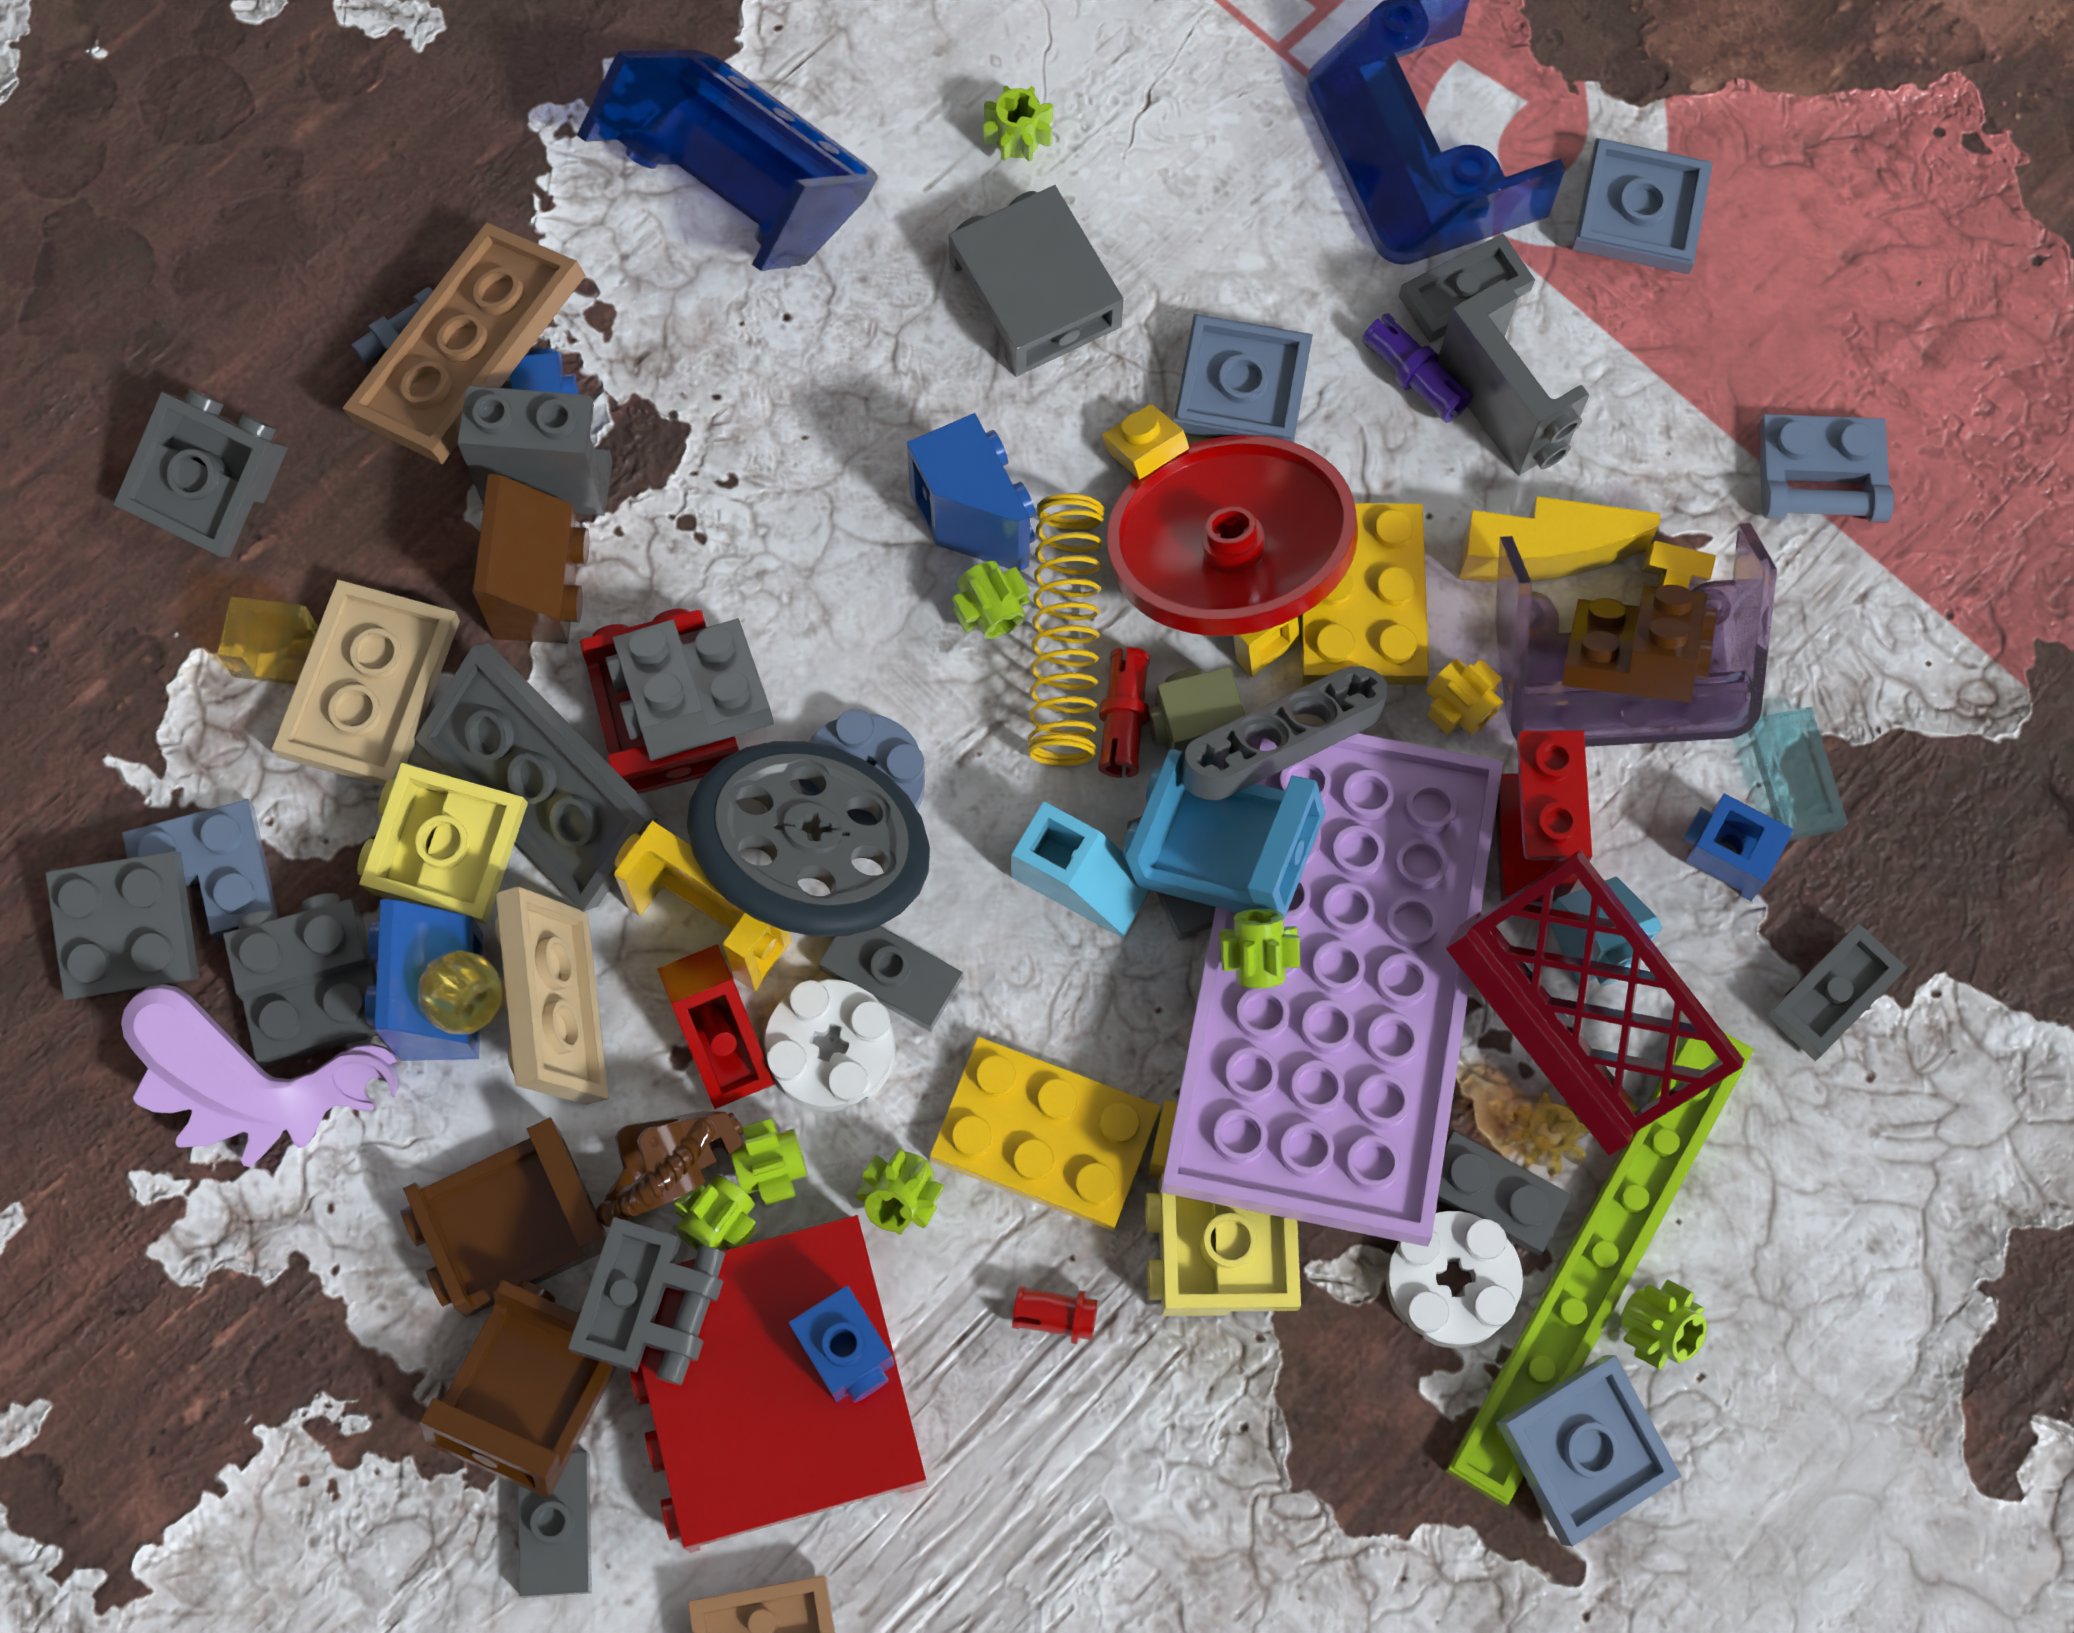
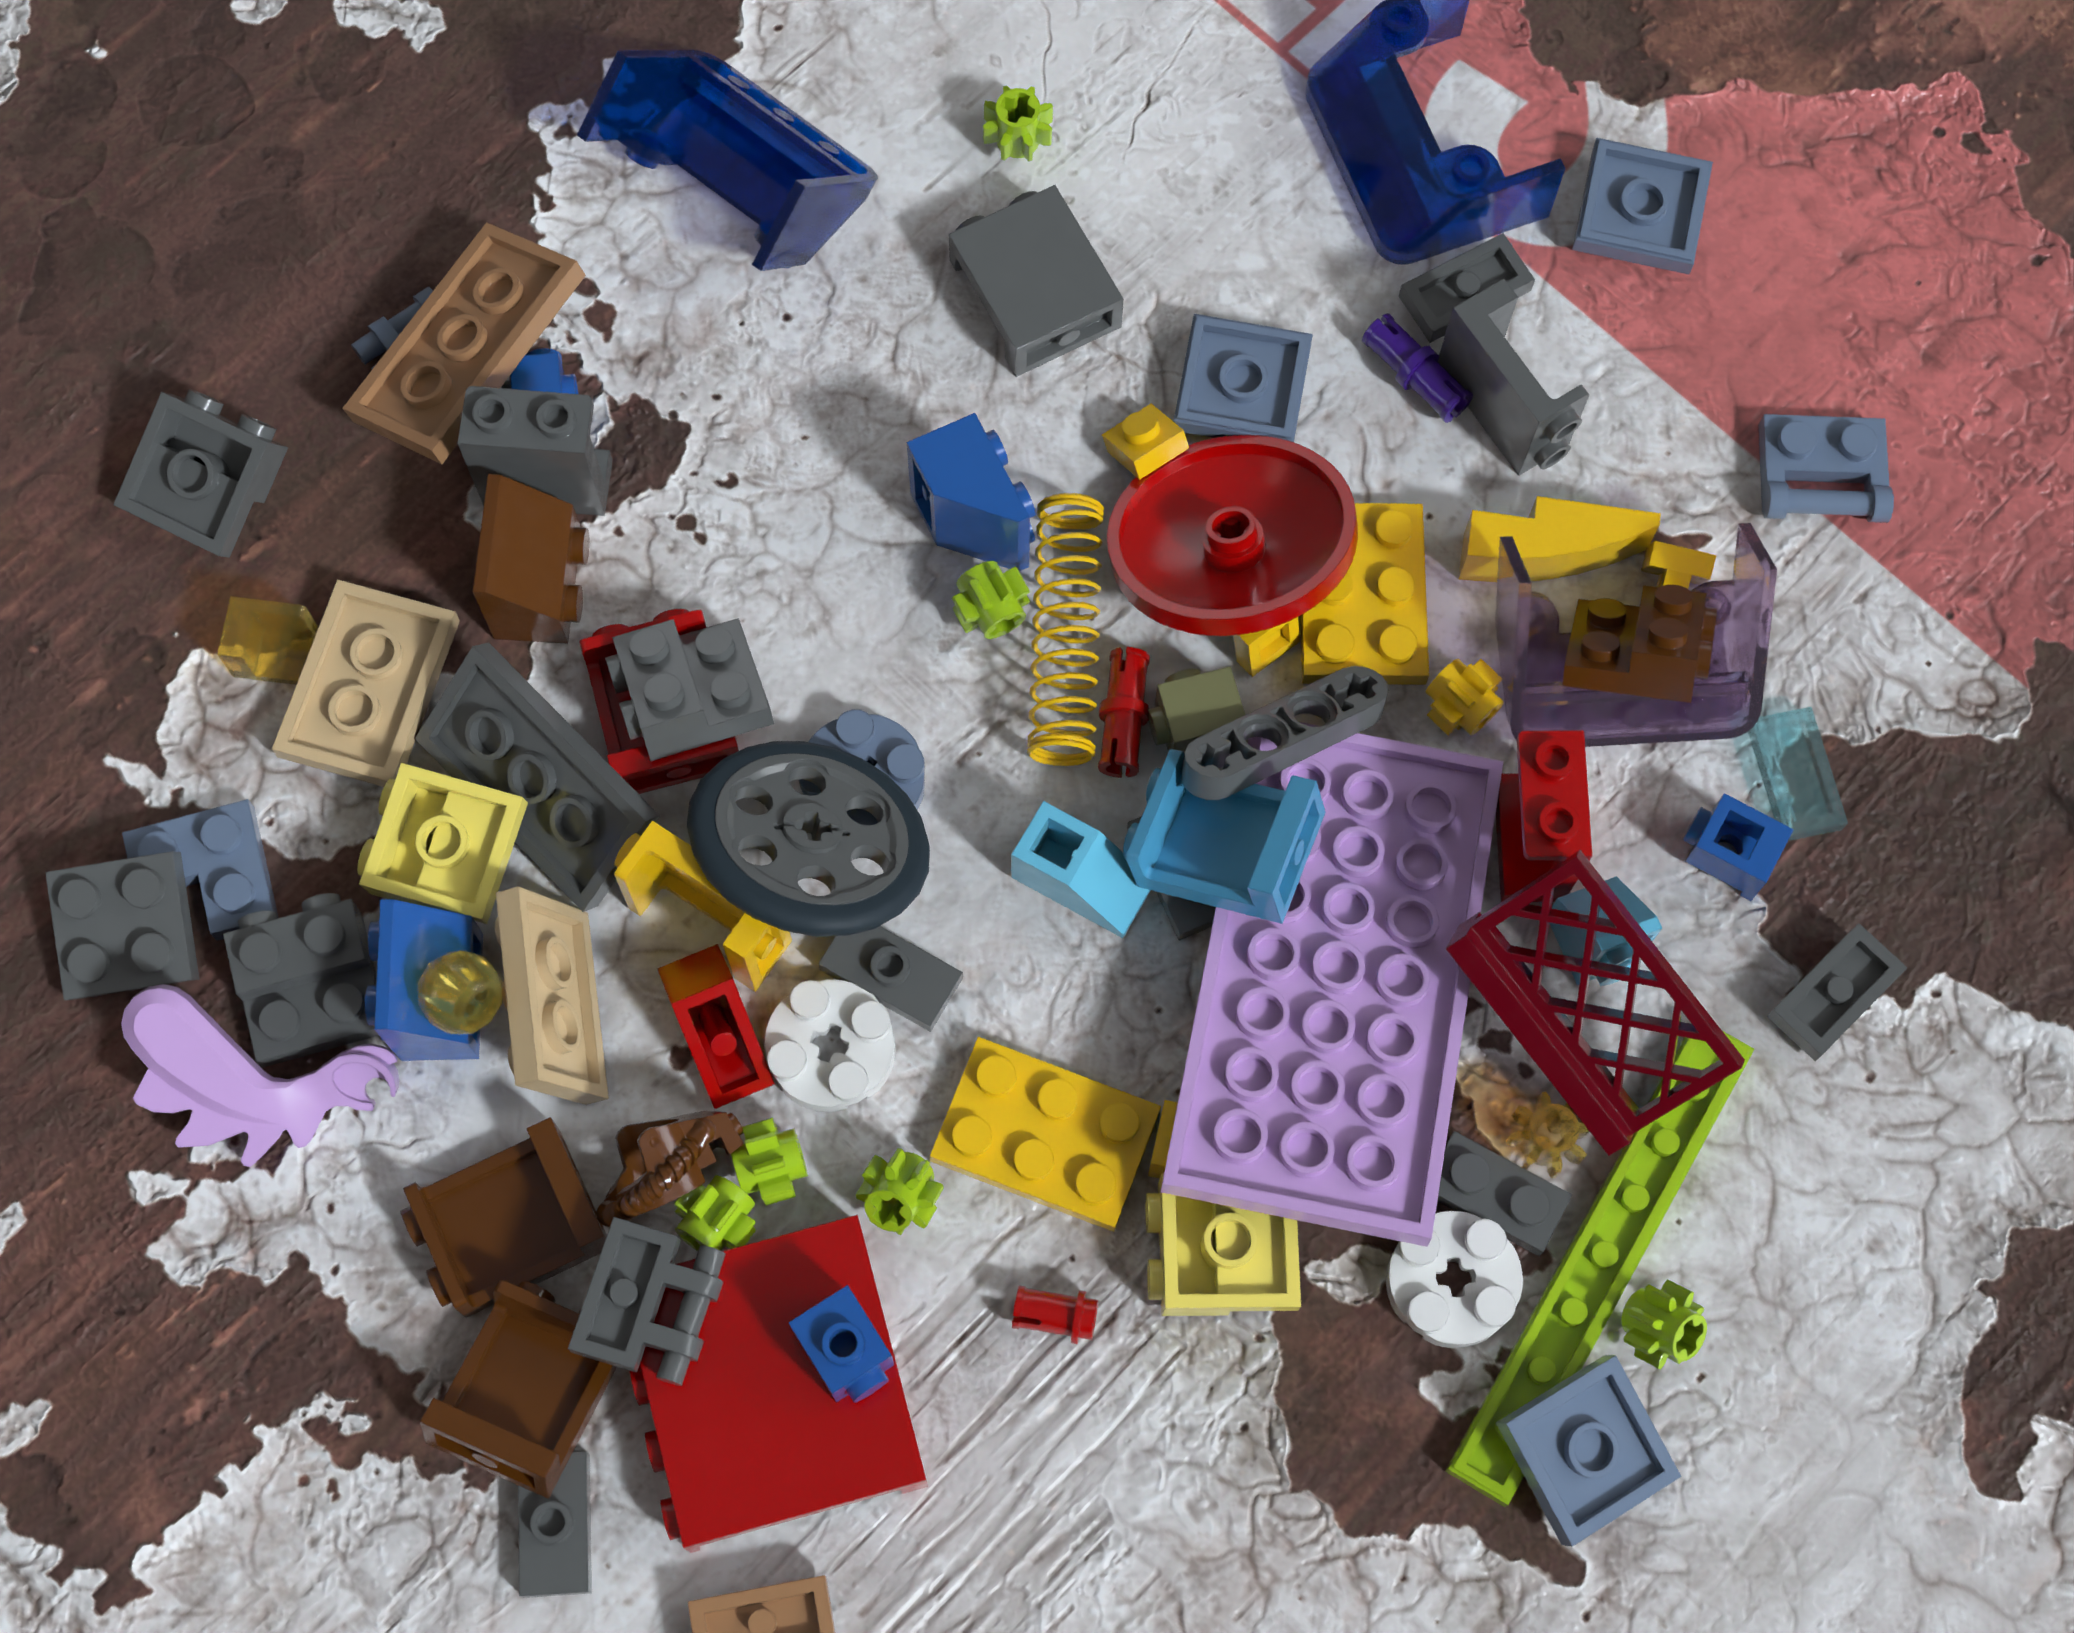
lime gear [1220,909,1300,988] -> none

